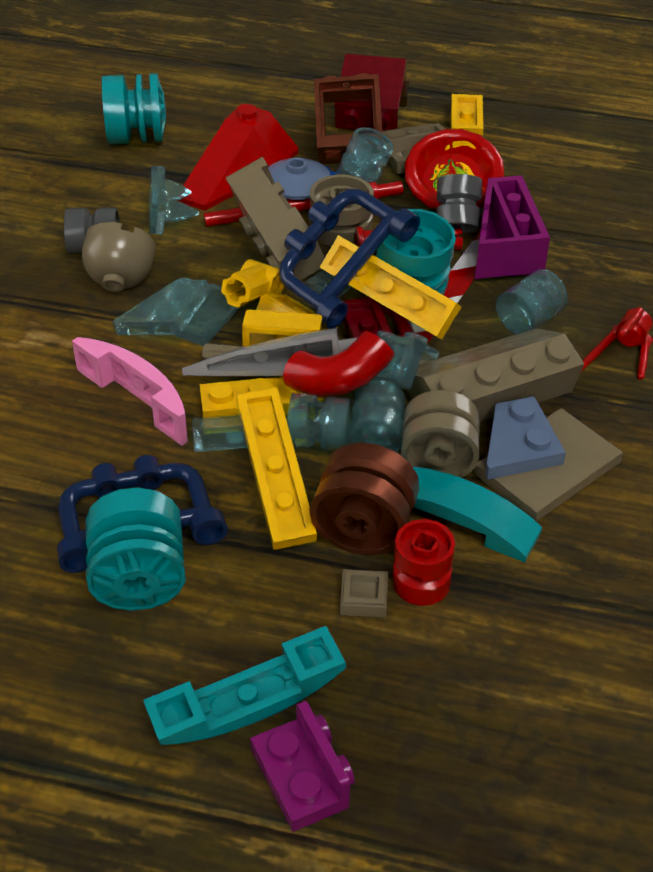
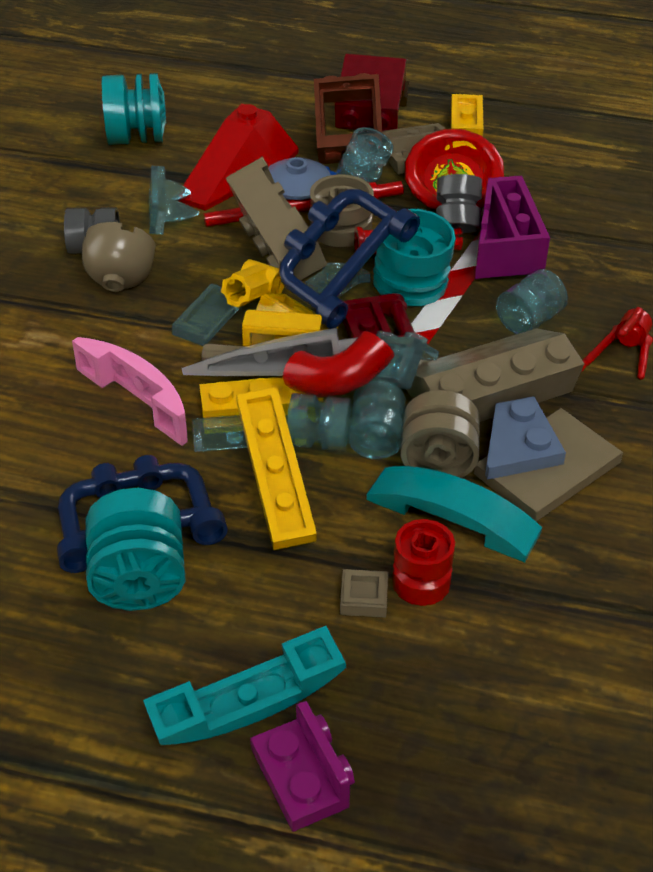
clear light blue wing [113,278,211,335] -> none
copper wheel [309,442,420,556] -> none
yellow plate [320,235,462,340] -> none

